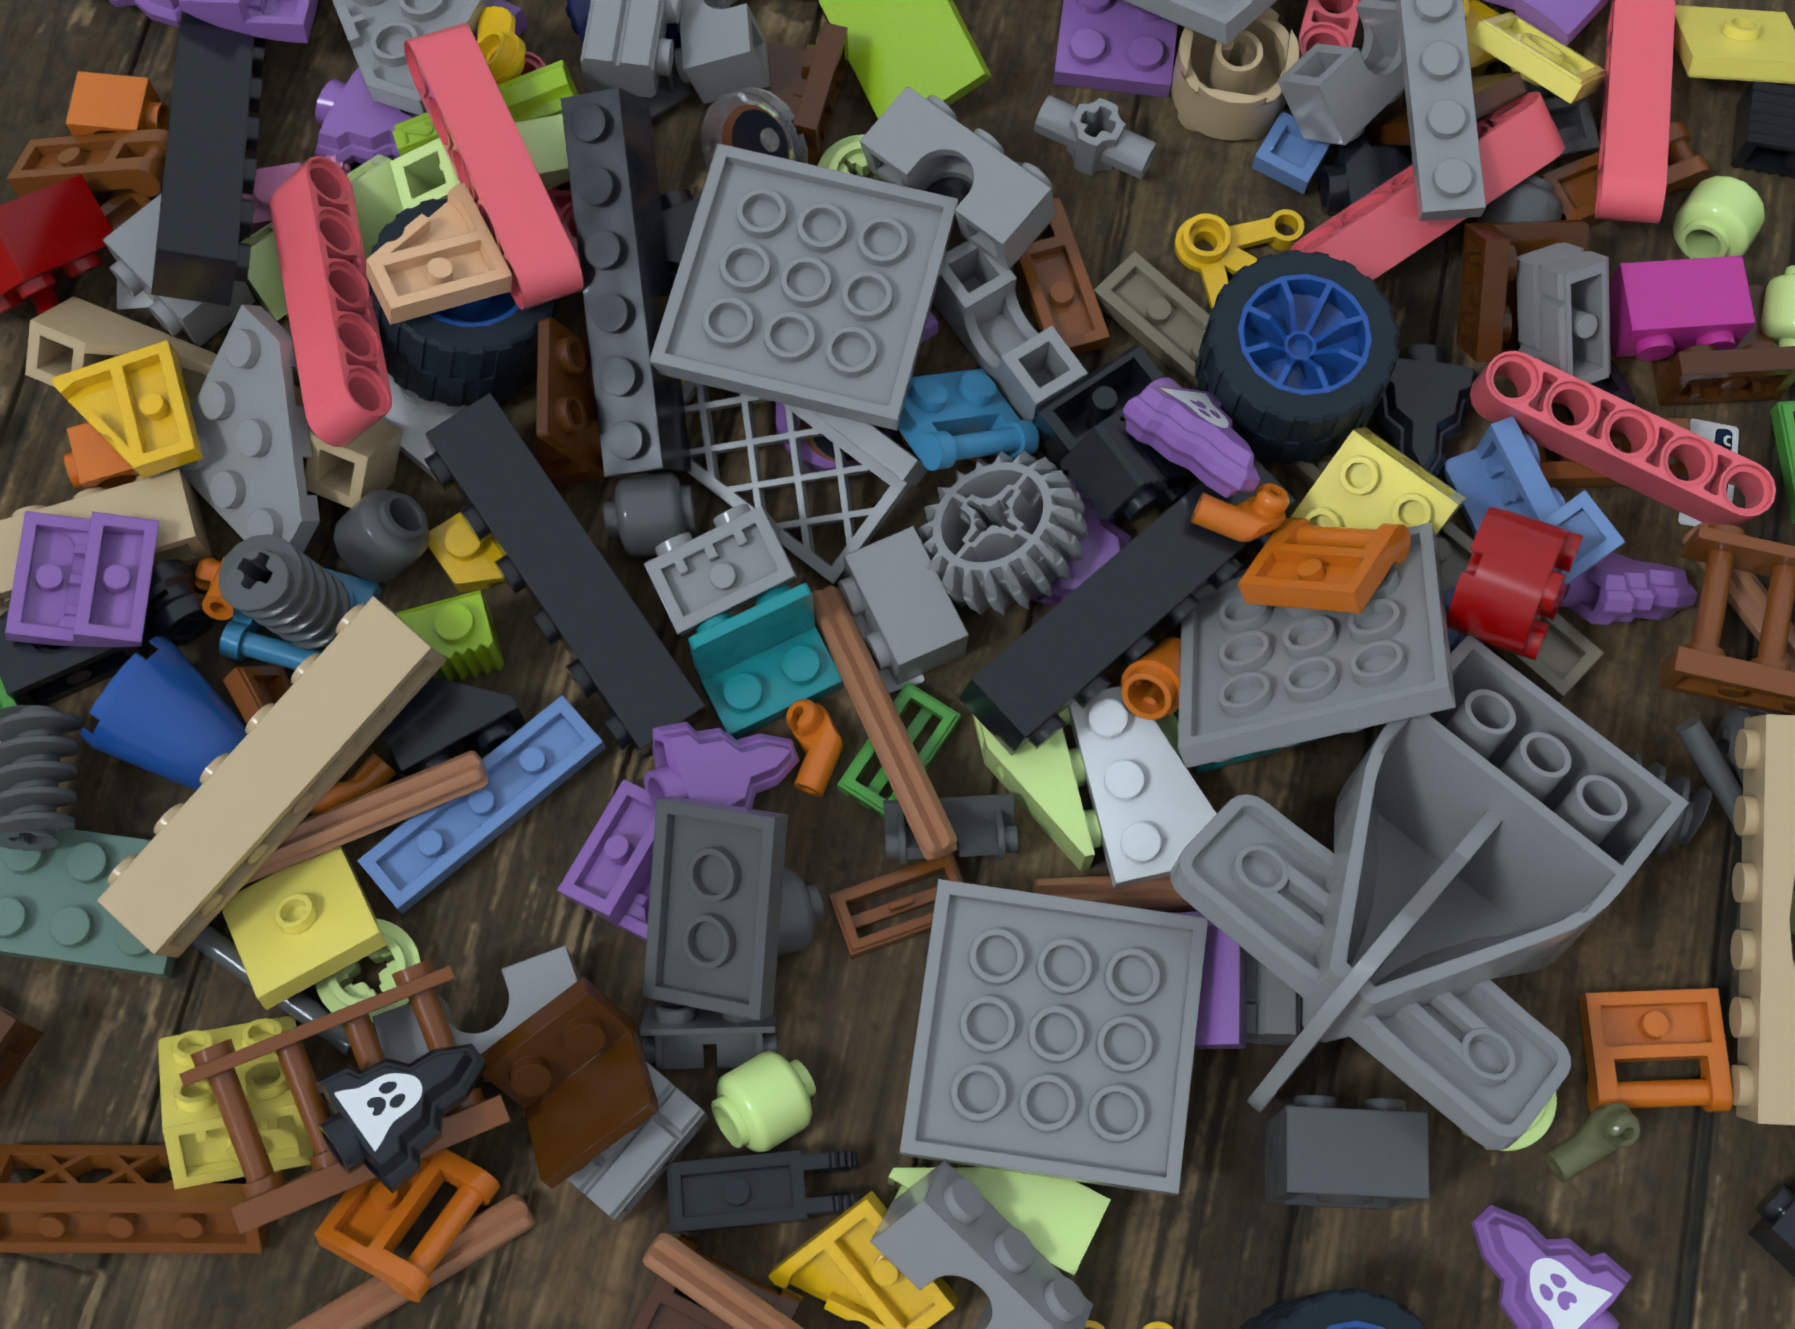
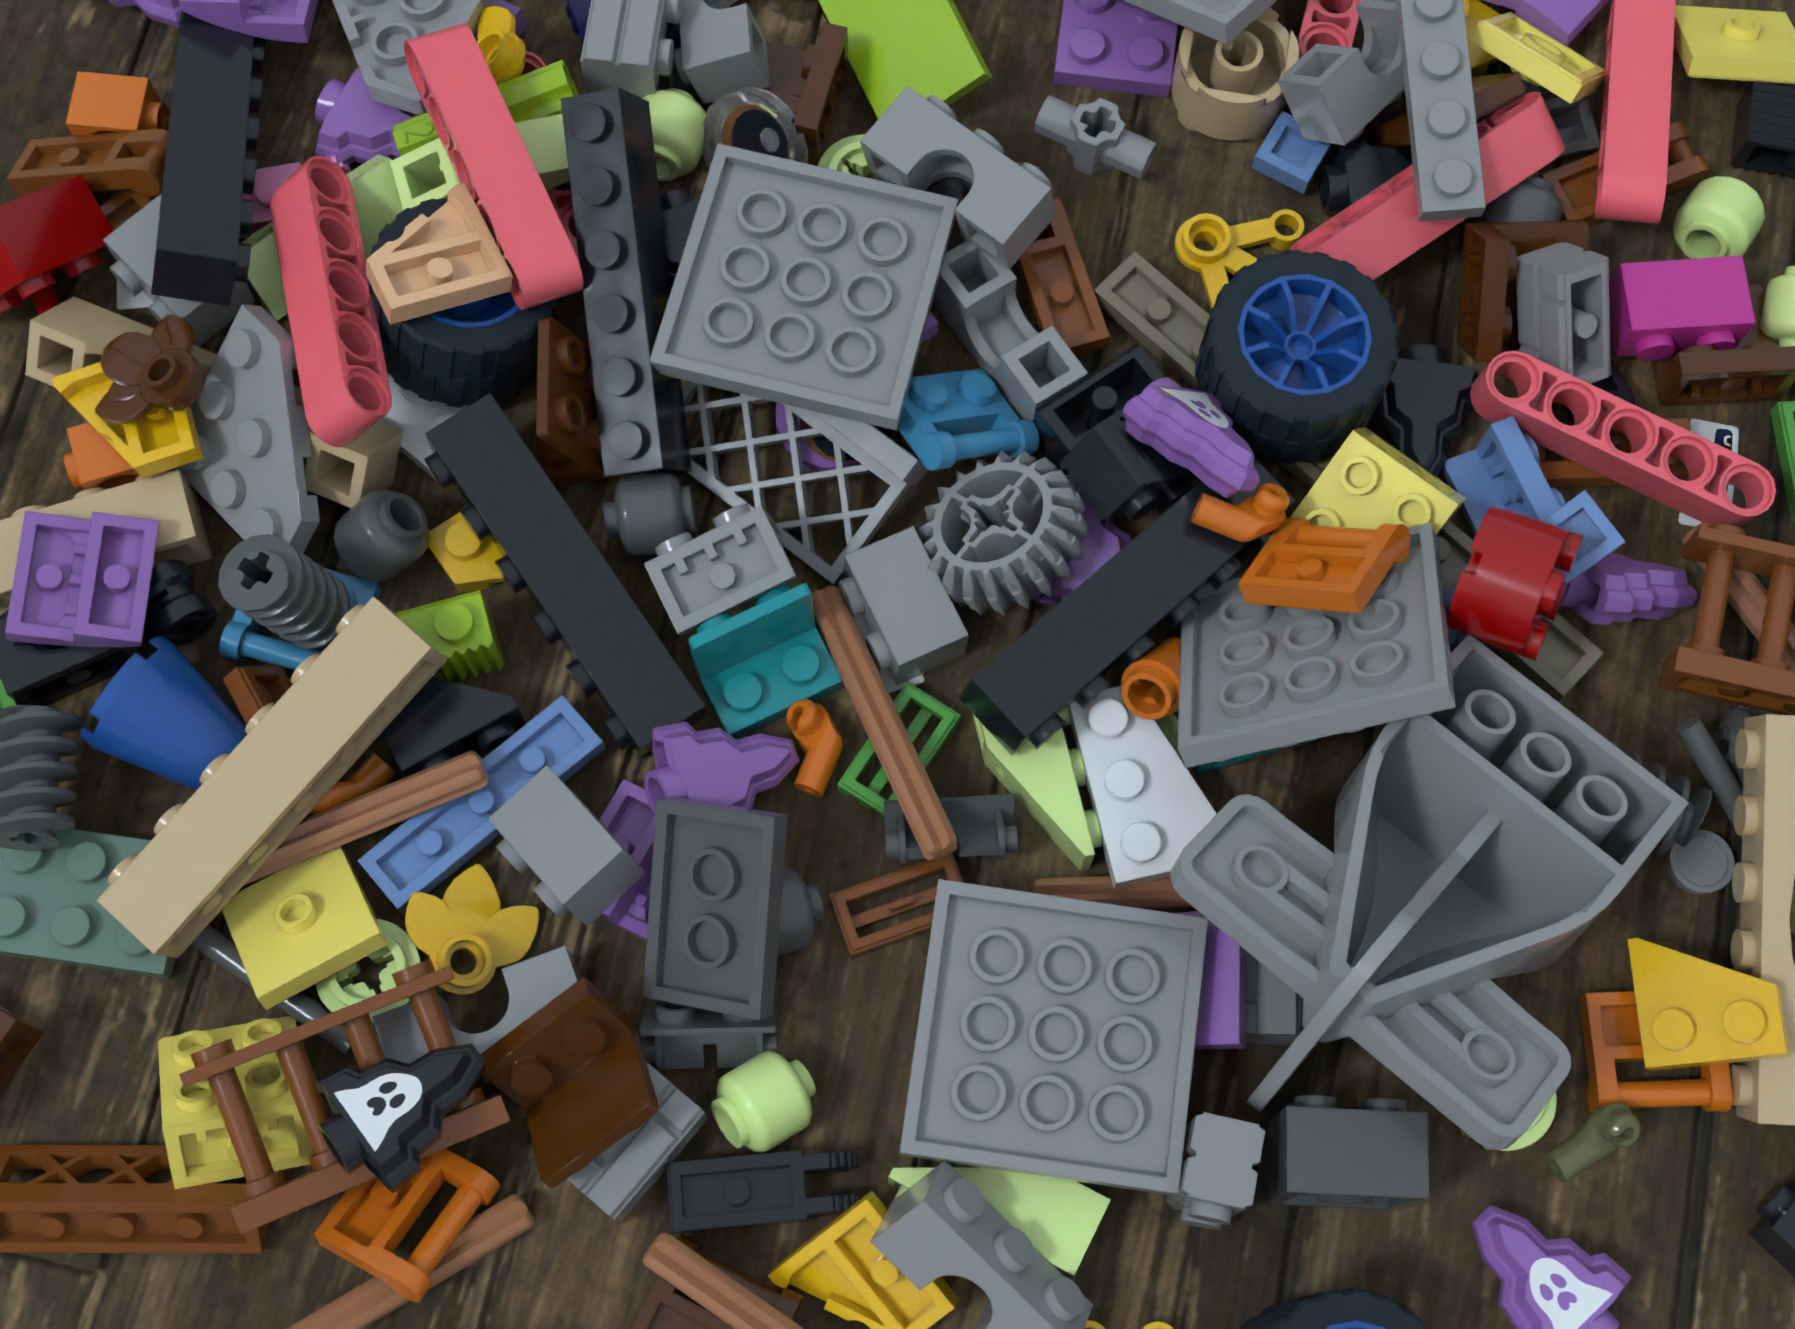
orange arm [195,557,236,620] -> none
none -> reddish brown plate [95,315,204,424]
none -> yellow plate [405,864,539,996]
none -> light grey brick [488,765,646,927]
none -> yellowish green head [641,88,710,181]
none -> light grey brick [1166,1112,1265,1230]
none -> yellow wing [1627,938,1791,1071]
none -> light grey piece [1666,830,1735,896]

